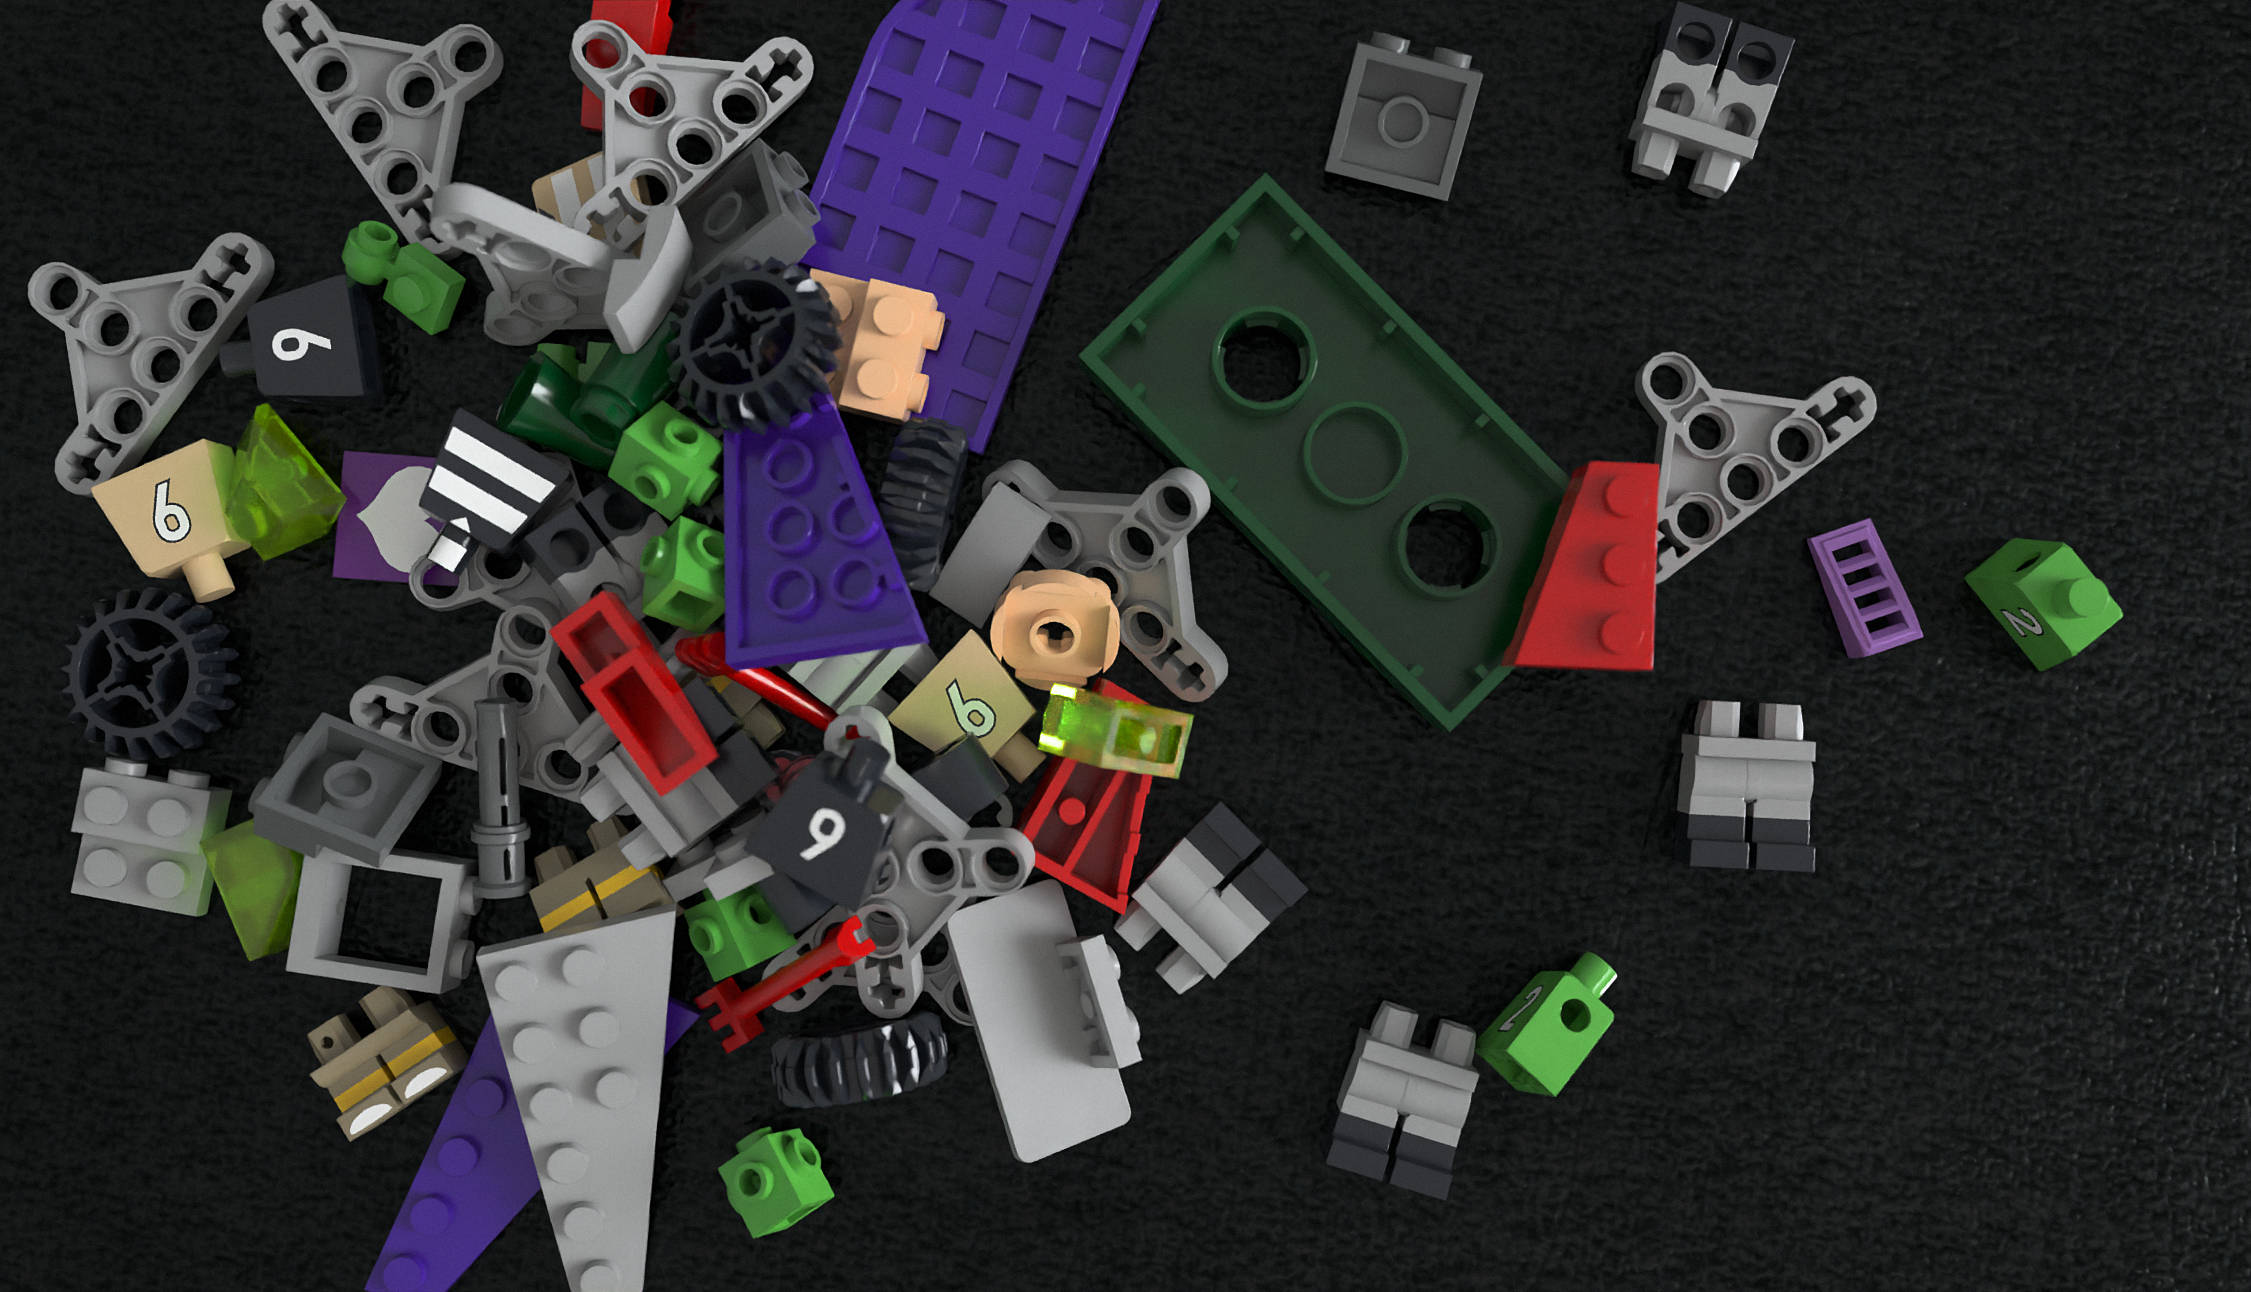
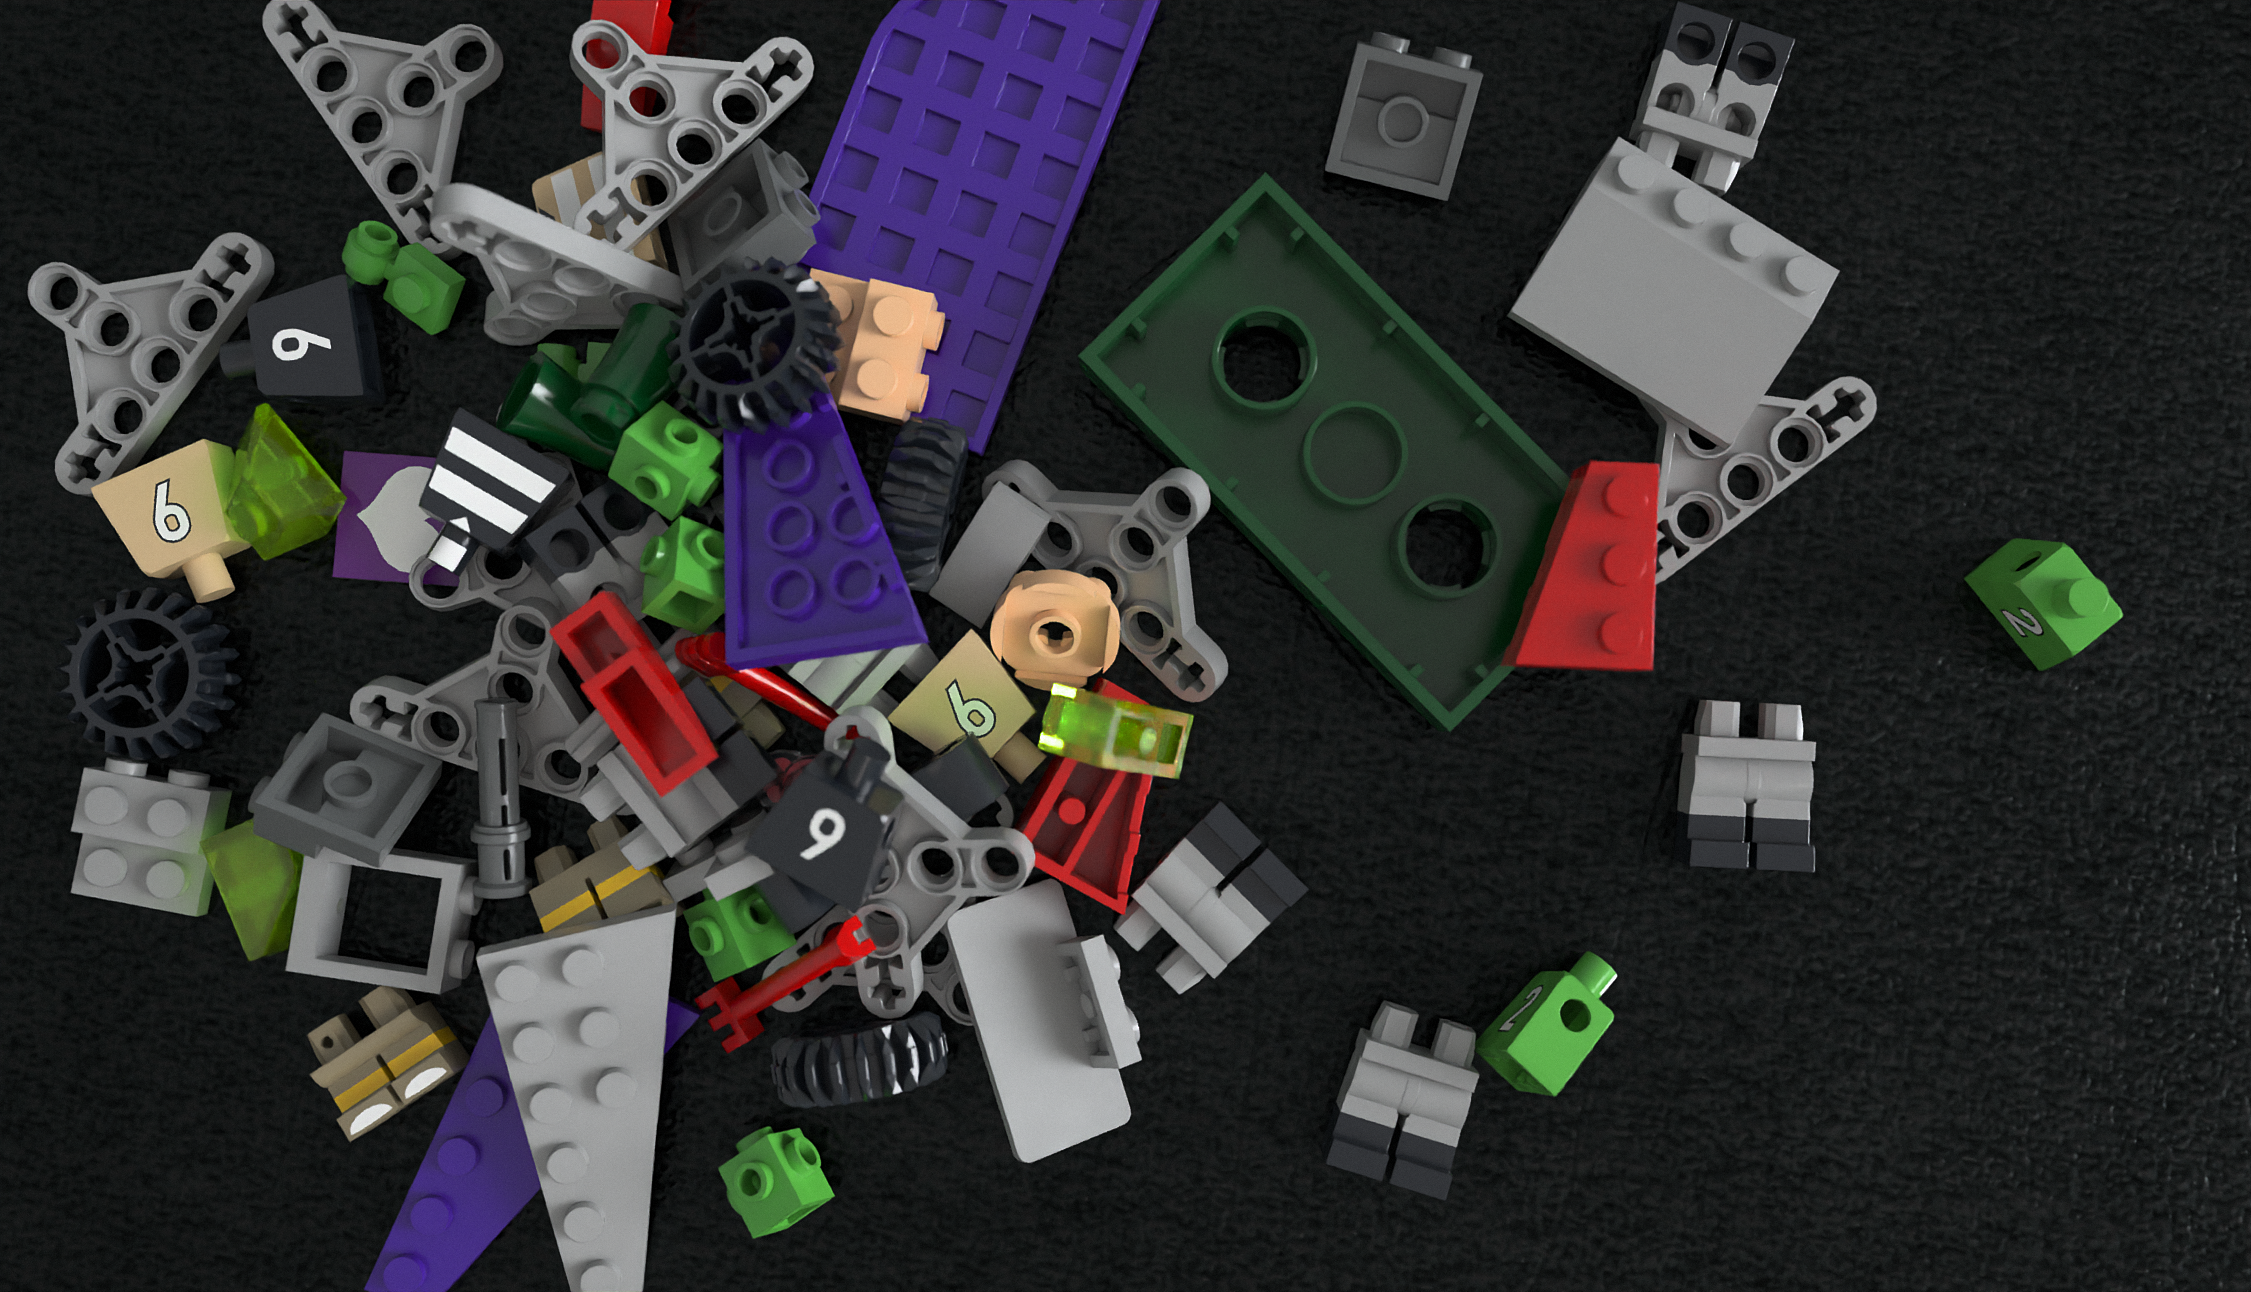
light grey slope [603,205,694,354] -> none
medium lavender slope [1807,518,1924,658] -> none
none -> light grey slope [1507,137,1840,450]

